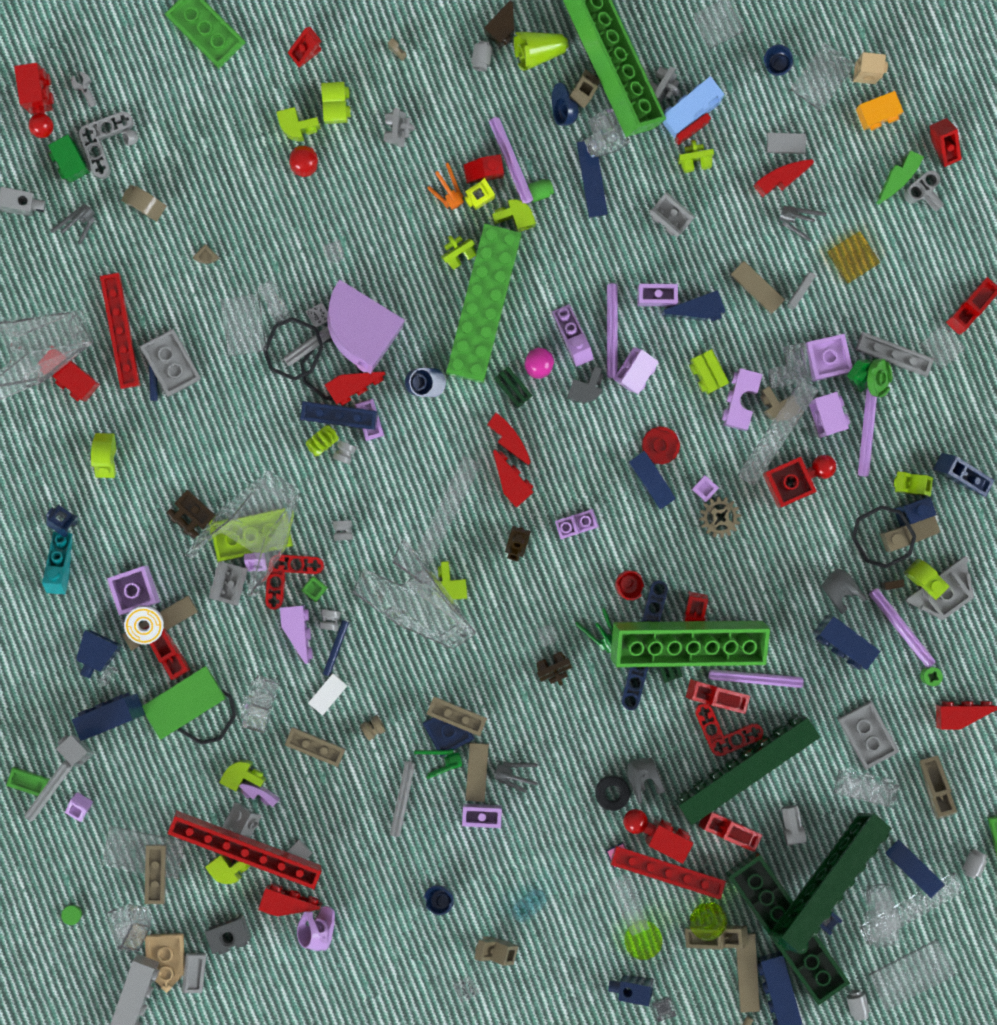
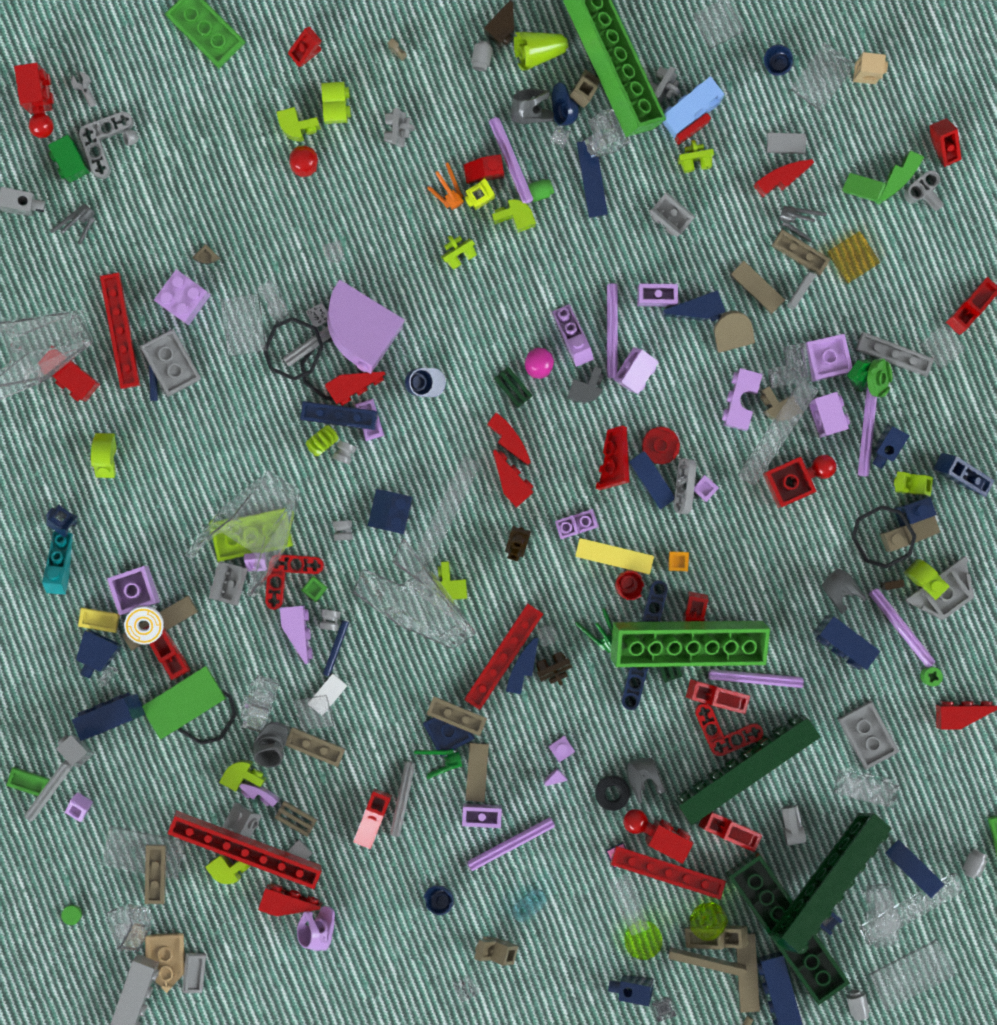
dark tan brick [121,184,167,222] -> none
dark brown plate [166,490,217,539] -> none
dark grey brick [205,915,252,955] -> none
dark tan wheel [360,715,386,741] -> none
bright green brick [446,223,522,384] -> none
dark grey plant [495,762,538,793] -> none
lime brick [689,349,729,395] -> none
dark tan gear [699,497,741,538] -> none
light orange brick [856,91,904,131] -> none
dark tan slope [919,755,957,820] -> none
none -> light yellow tile [78,607,120,633]
none -> lavender brick [154,269,211,326]
none -> dark grey helmet [253,722,288,767]
none -> dark tan tile [274,800,318,837]
none -> clear piece [295,695,334,730]
none -> slope [353,788,392,849]
none -> dark blue slope [367,489,413,535]
none -> red plate [464,603,543,710]
none -> lavender axle [468,818,555,871]
none -> dark blue slope [506,637,539,694]
none -> dark grey helmet [511,89,554,124]
none -> lavender slope [544,768,568,786]
none -> lavender plate [548,736,575,763]
none -> clear wheel [550,125,571,149]
none -> light yellow tile [575,538,654,575]
none -> red wing [596,426,629,490]
none -> light orange plate [668,551,689,572]
none -> dark tan tile [668,947,746,977]
none -> light grey beam [674,458,696,515]
none -> dark tan tile [714,311,755,353]
none -> dark tan tile [771,229,830,276]
none -> bright green tile [842,173,886,202]
none -> dark blue torso [872,423,910,469]

